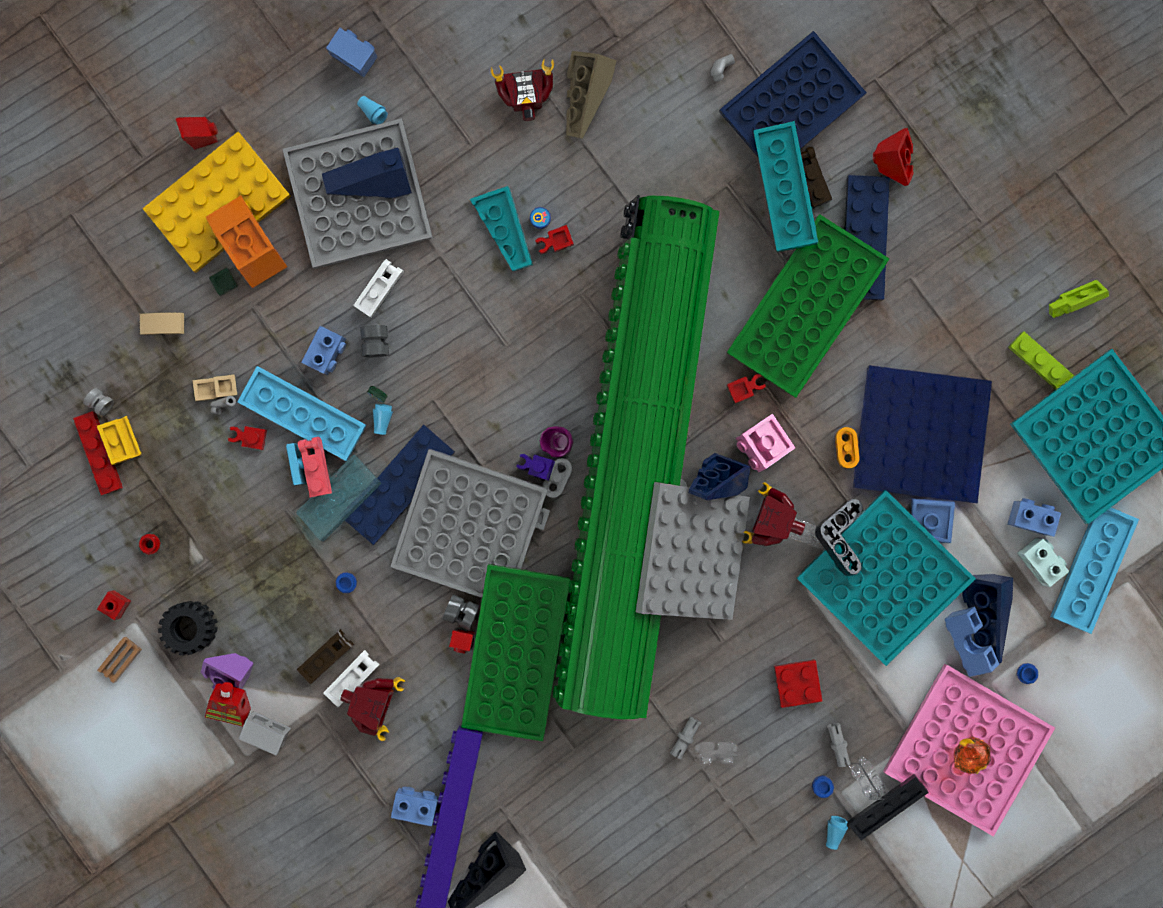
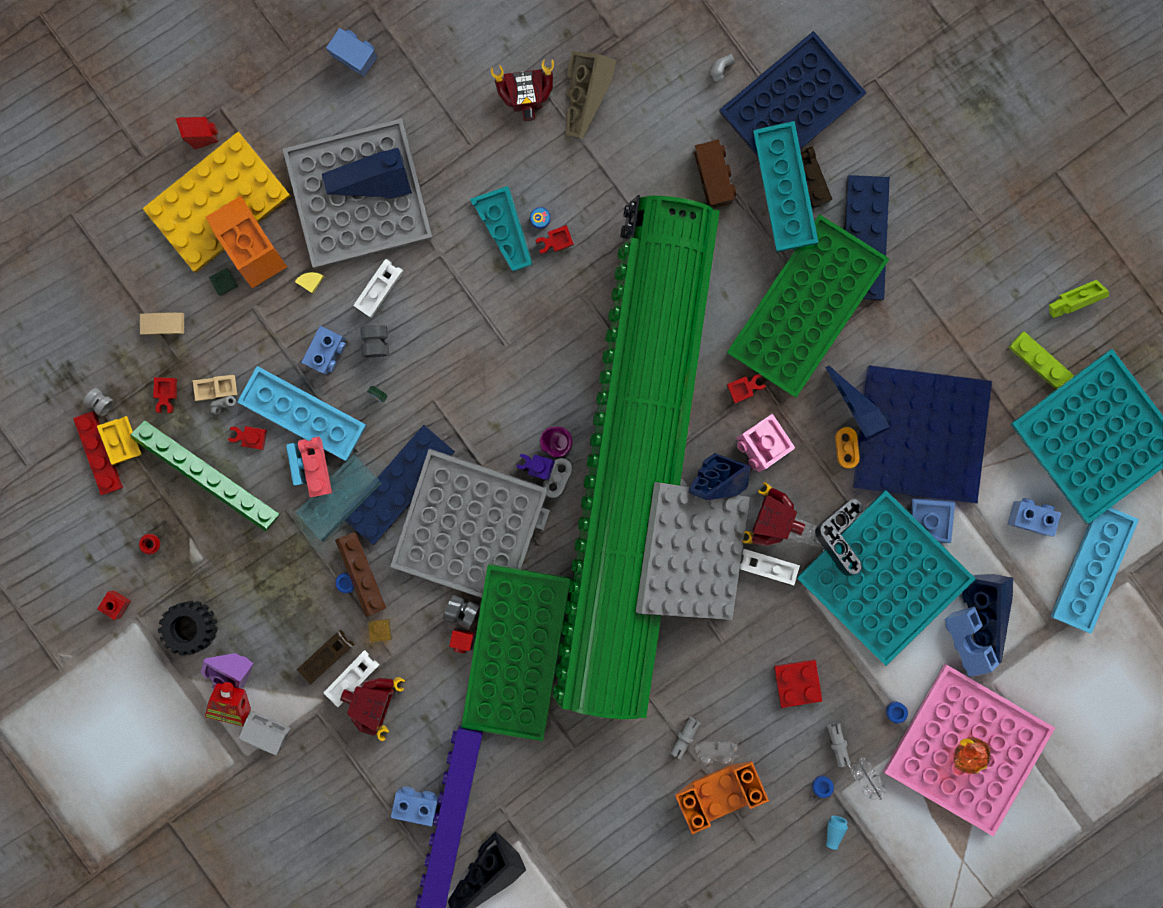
medium nougat tile [97,637,142,683] -> none
medium azure cone [357,96,388,125] -> none
medium azure cone [373,404,393,435] -> none
black plate [847,774,929,841] -> none
red slope [873,128,914,186] -> none
light aqua brick [1017,538,1069,587] -> none
blue plate [1017,663,1038,684] -> none
none -> plate [131,420,279,532]
none -> red plate [153,377,177,413]
none -> light yellow tile [295,272,324,294]
none -> reddish brown plate [335,532,386,617]
none -> clear yellow tile [368,619,392,643]
none -> orange slope [675,761,769,834]
none -> reddish brown brick [693,139,737,208]
none -> white plate [739,549,800,585]
none -> dark blue wedge [825,365,891,441]
none -> blue tile [886,701,908,723]

